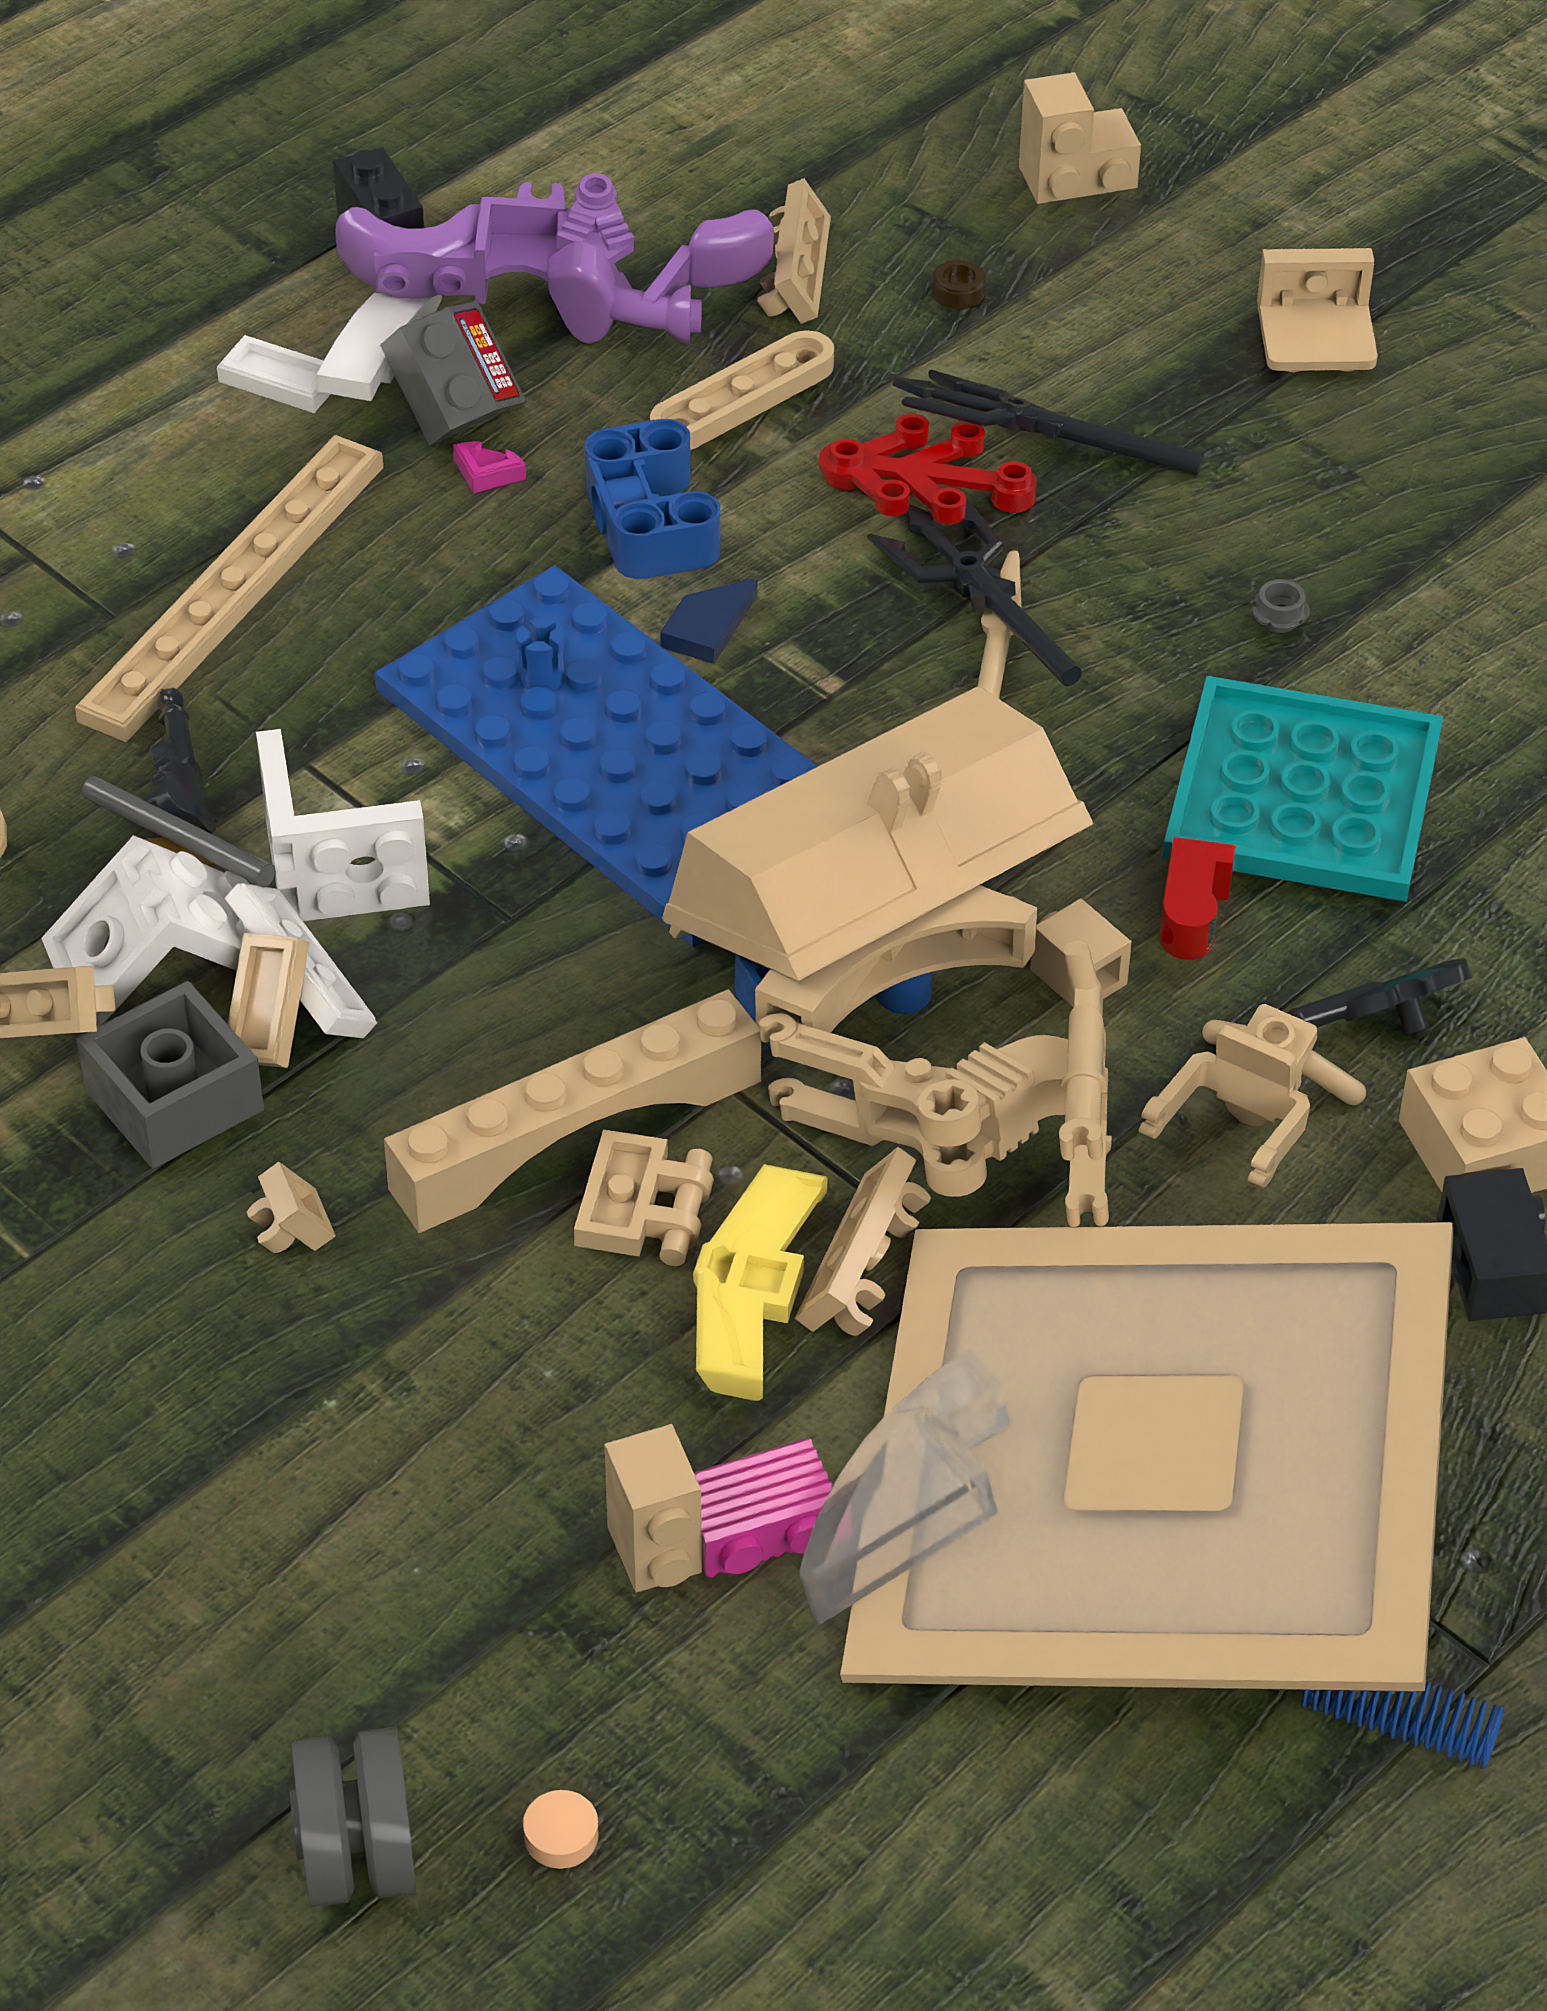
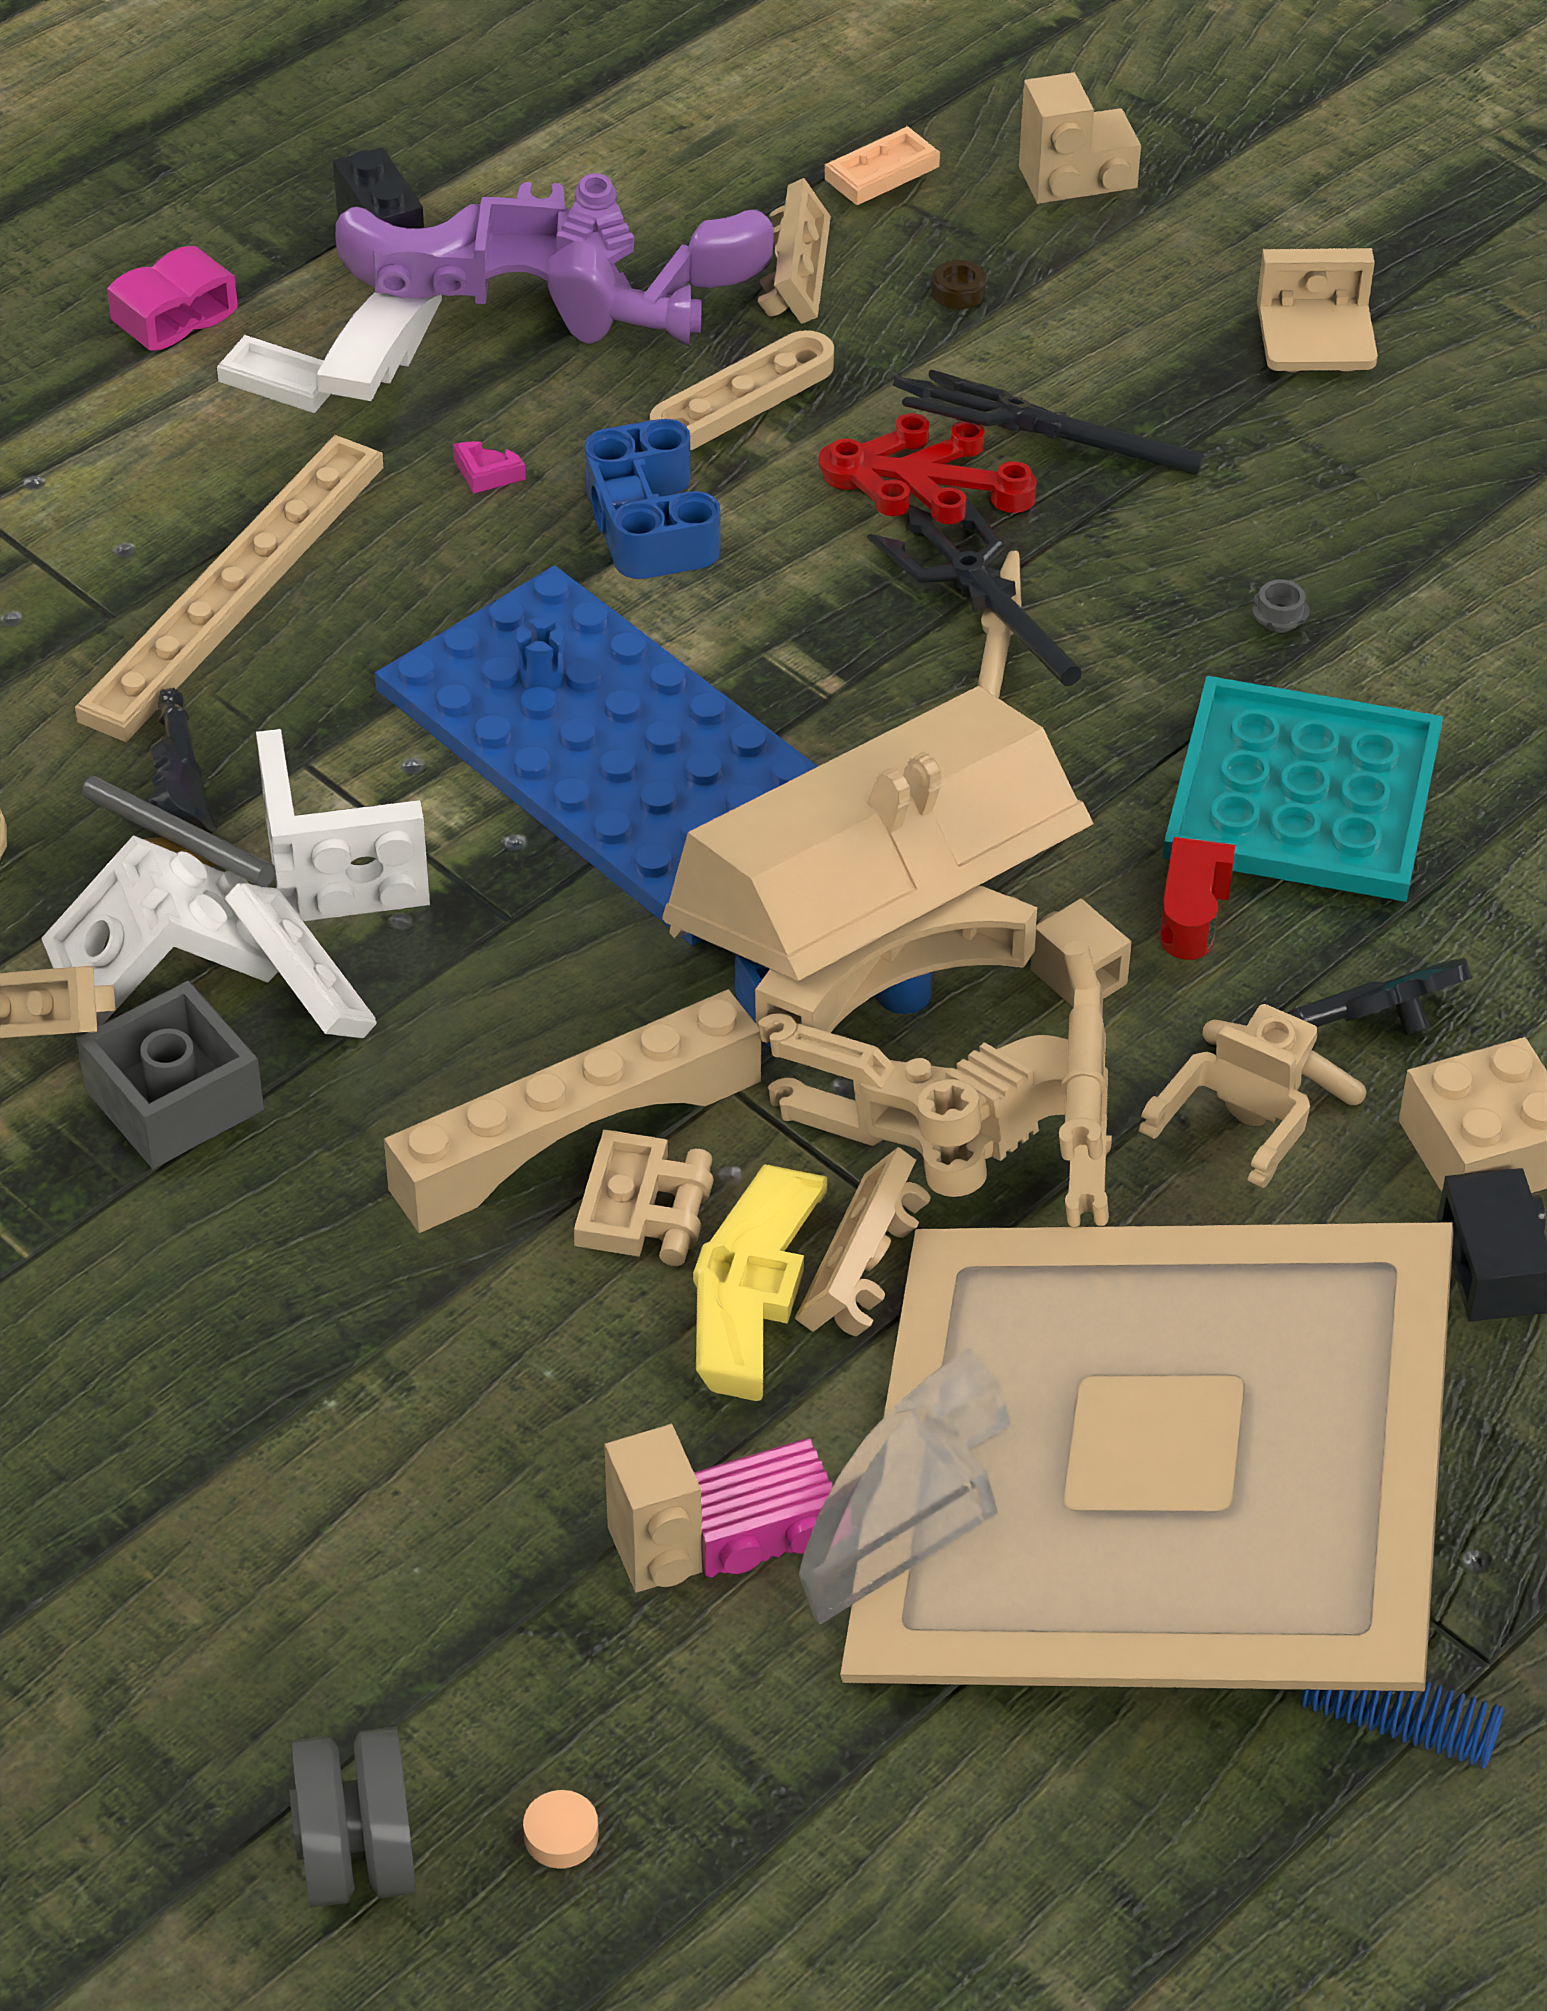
tan tile [228,933,310,1068] -> none
tan tile [247,1162,336,1253] -> none
dark grey slope [380,301,526,446] -> none
dark blue tile [660,579,758,663] -> none
none -> dark pink brick [107,246,238,350]
none -> light nougat plate [825,126,940,205]

